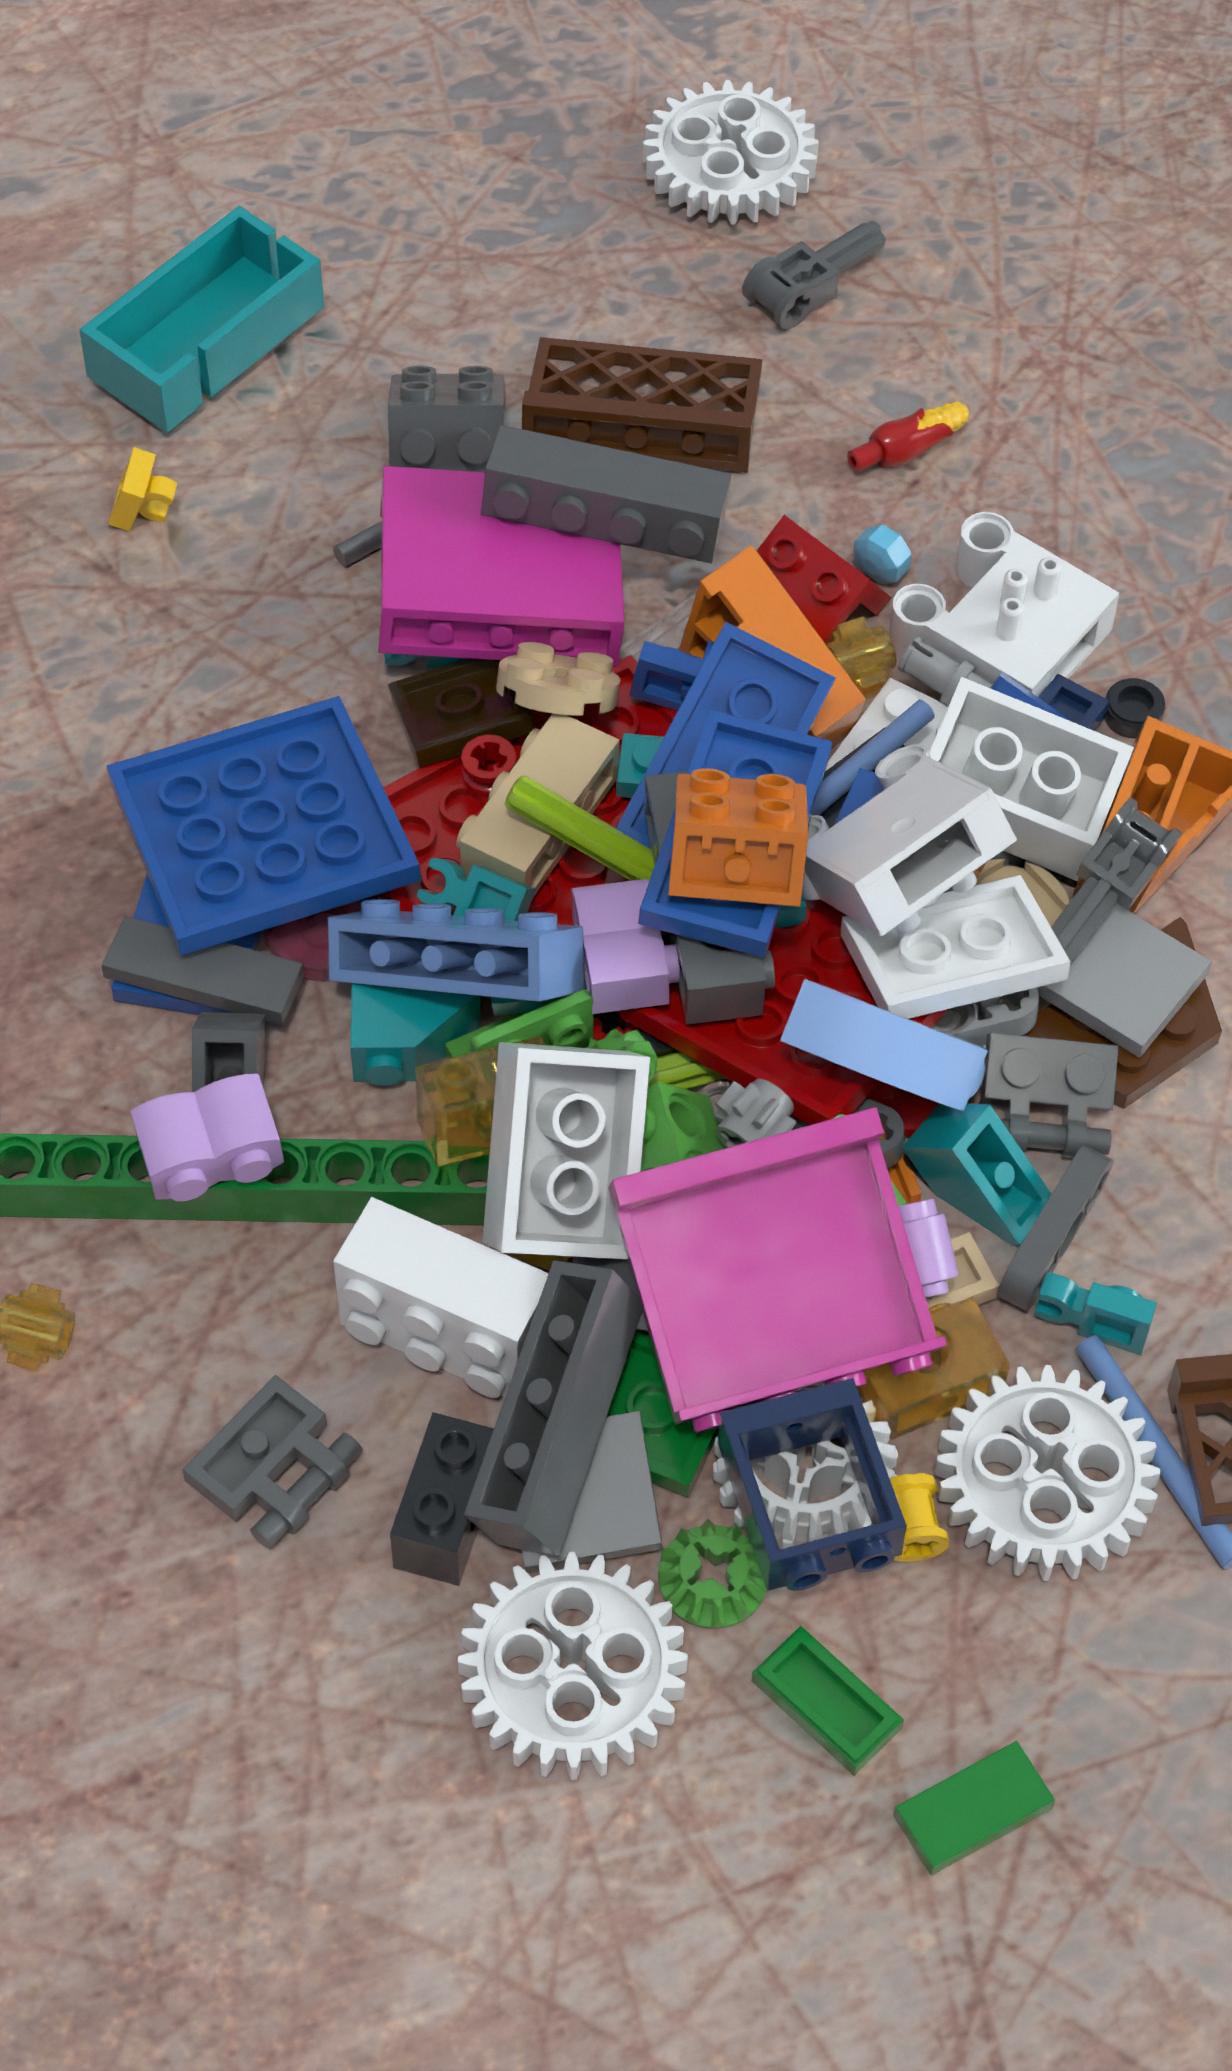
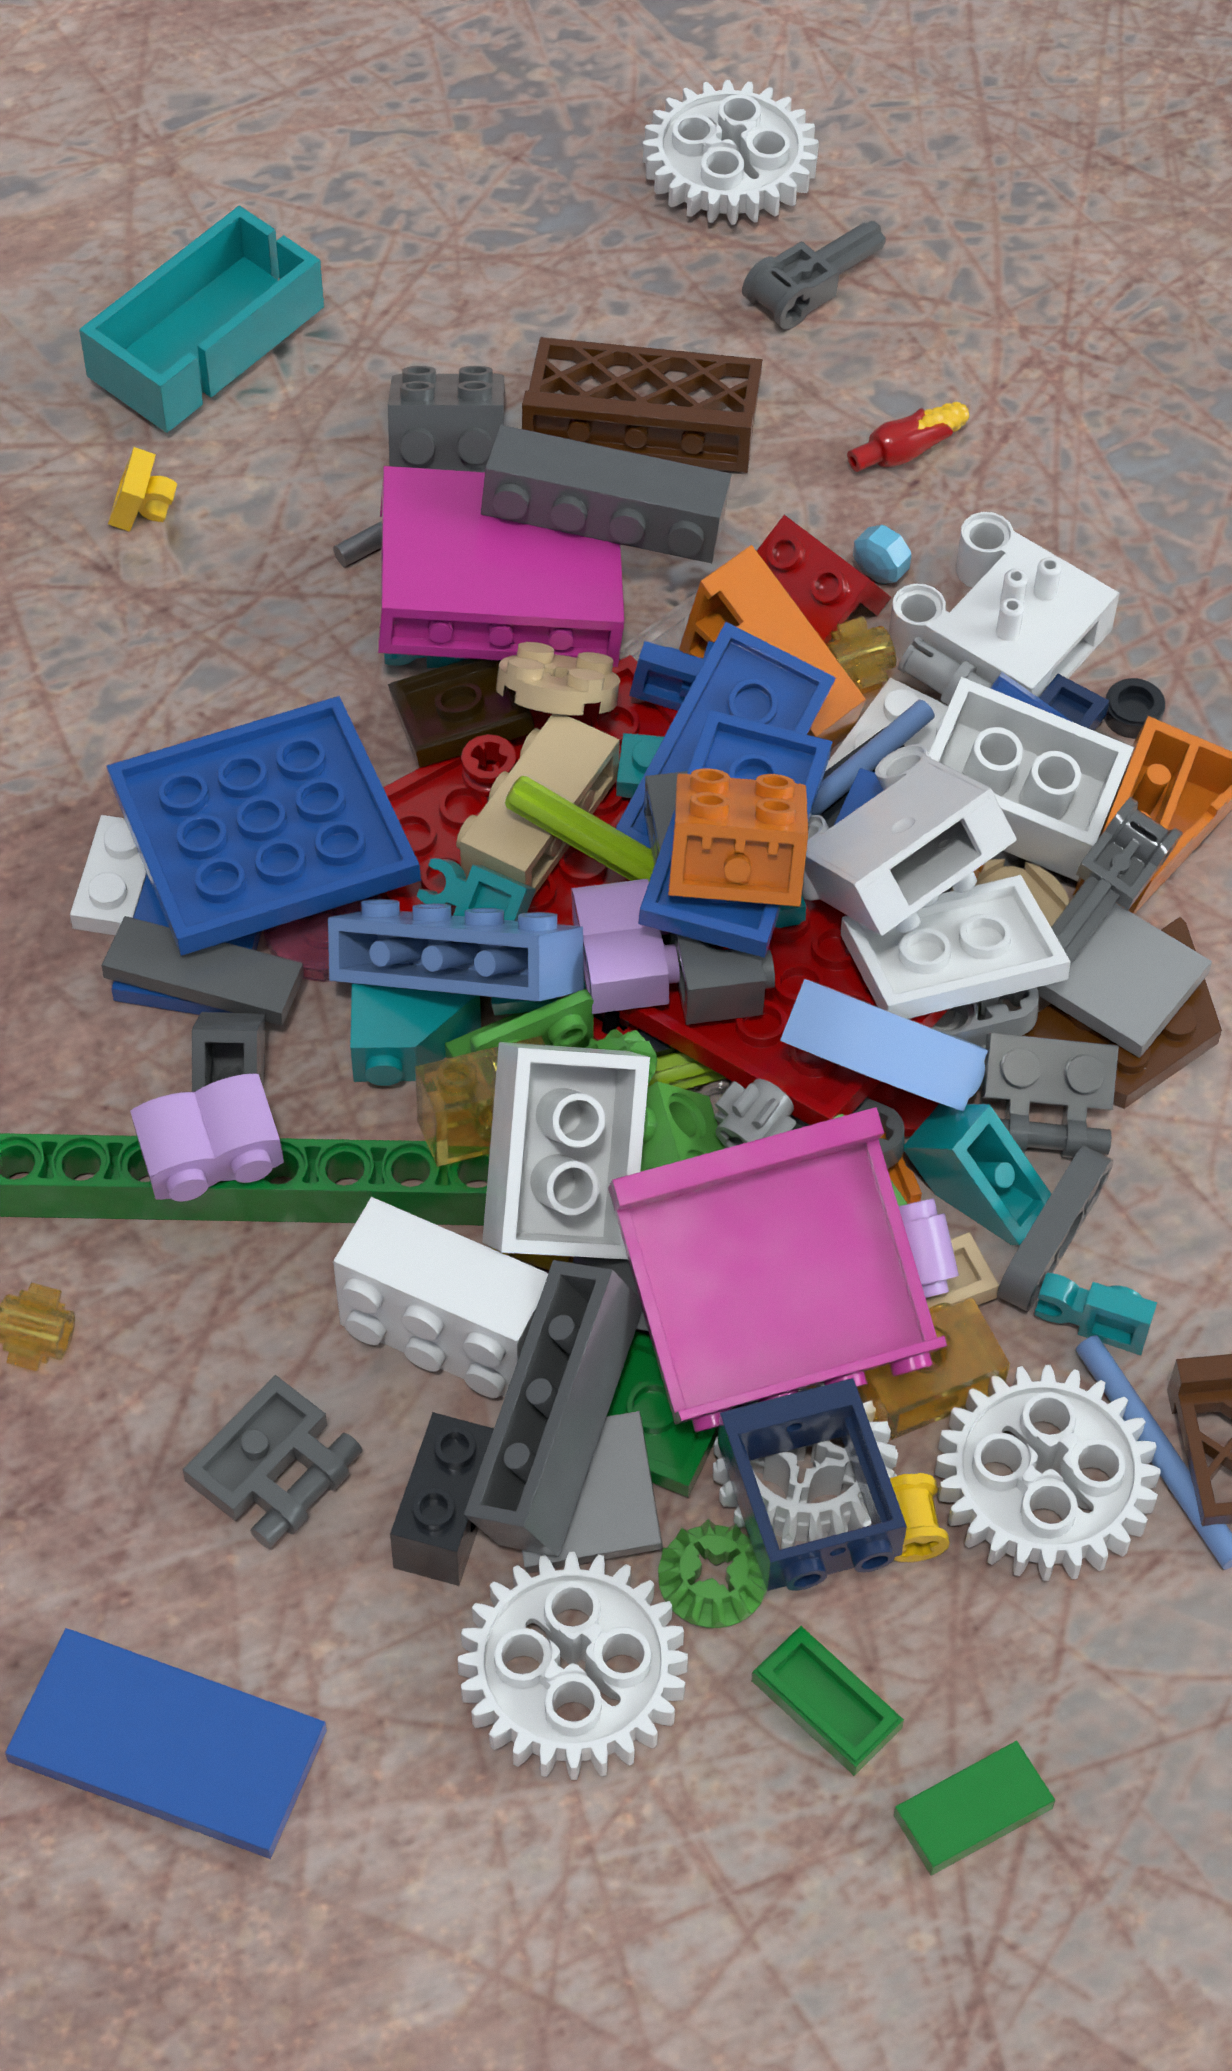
none -> blue tile [5,1628,327,1859]
none -> white plate [70,815,147,935]

